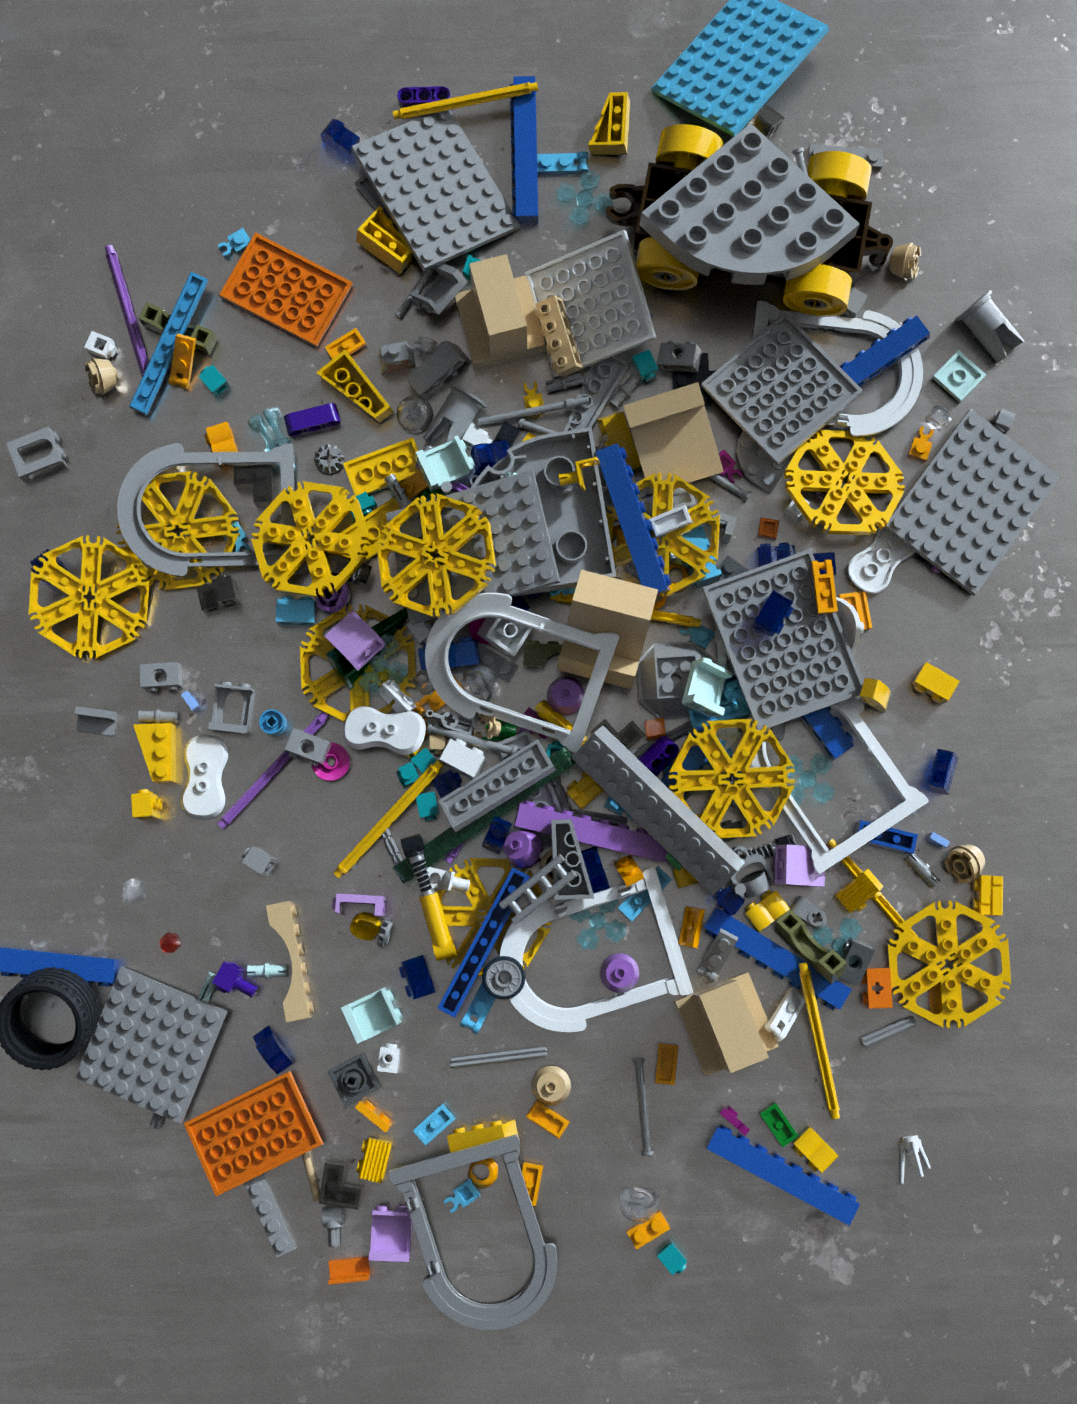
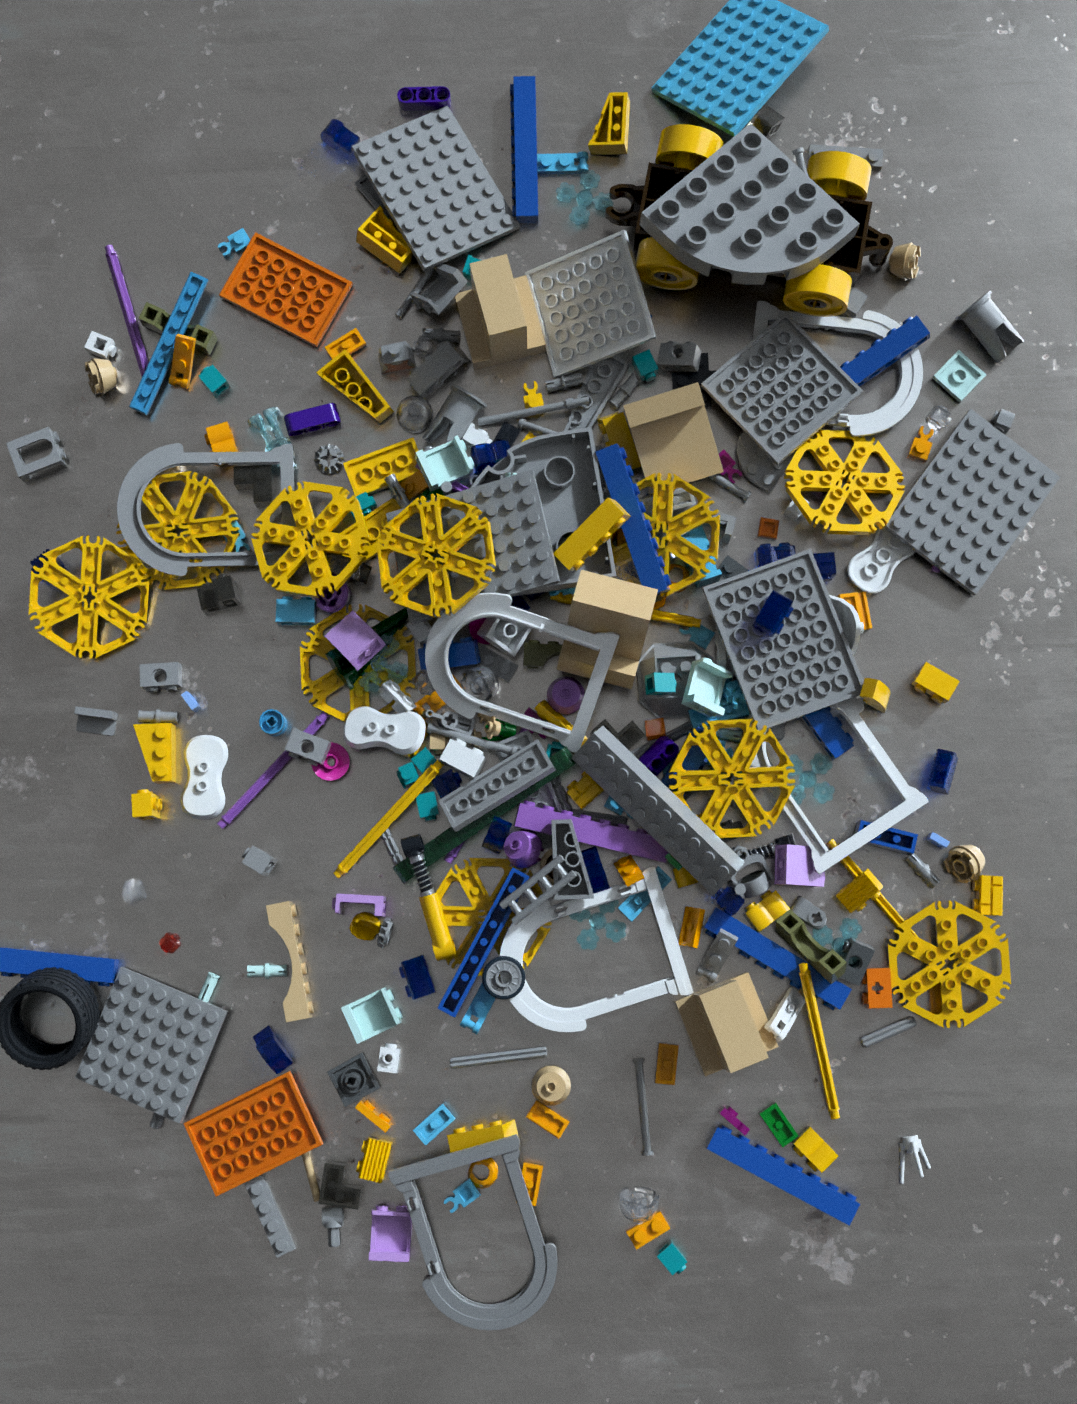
light grey panel [208,681,255,736] -> none
dark purple brick [212,961,258,998] -> none
orange panel [328,1256,371,1285] -> none
yellow piece [393,82,539,120] -> none
white bracket [427,867,470,892] -> none
tan brick [535,295,584,377] -> none
yellow bracket [559,457,600,491] -> none
medium lavender cone [600,953,639,993] -> none
white tile [649,505,693,537] -> none
light orange plate [811,559,838,615] -> none
none -> light grey pin [422,328,460,343]
none -> yellow wedge [554,498,631,571]
none -> brick [645,672,677,695]
none -> light aqua pin [708,726,742,743]

